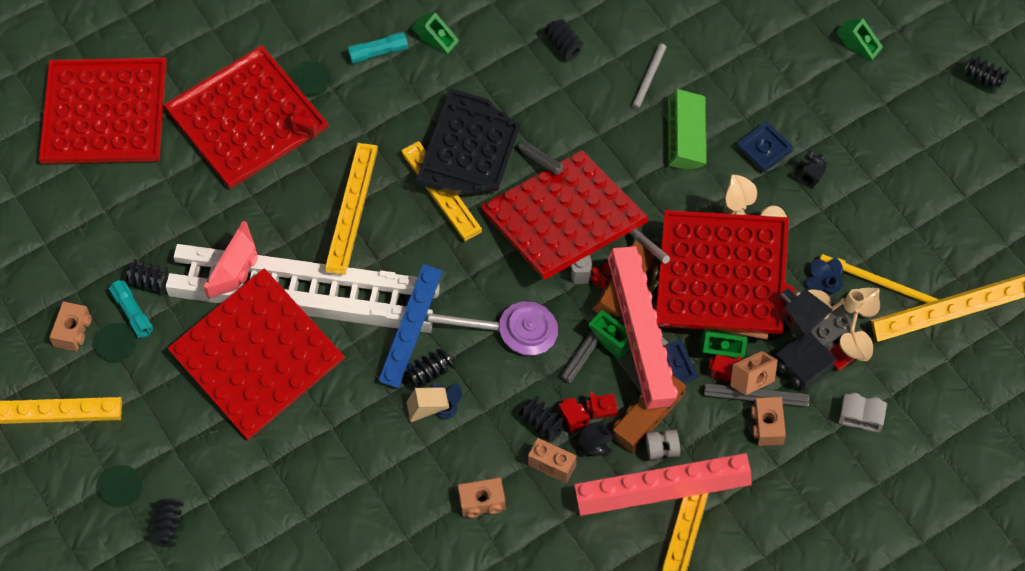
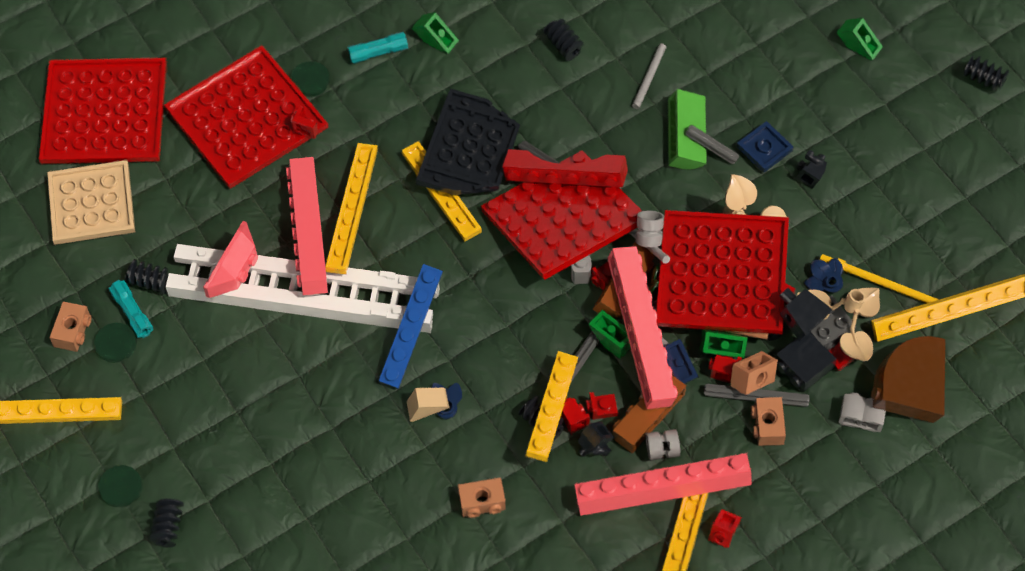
red plate [168,268,345,440] -> none
black piece [407,347,453,388] -> none
light grey bar [427,313,499,331] -> none
medium lavender piece [499,301,558,356] -> none
nougat brick [528,438,577,484] -> none
none -> tan plate [48,160,135,245]
none -> coral brick [286,157,328,295]
none -> red arch [503,149,628,187]
none -> yellow plate [526,351,578,462]
none -> light grey wheel [635,210,664,248]
none -> dark grey axle [685,125,739,164]
none -> red bracket [709,509,742,548]
none -> reddish brown brick [871,336,945,423]

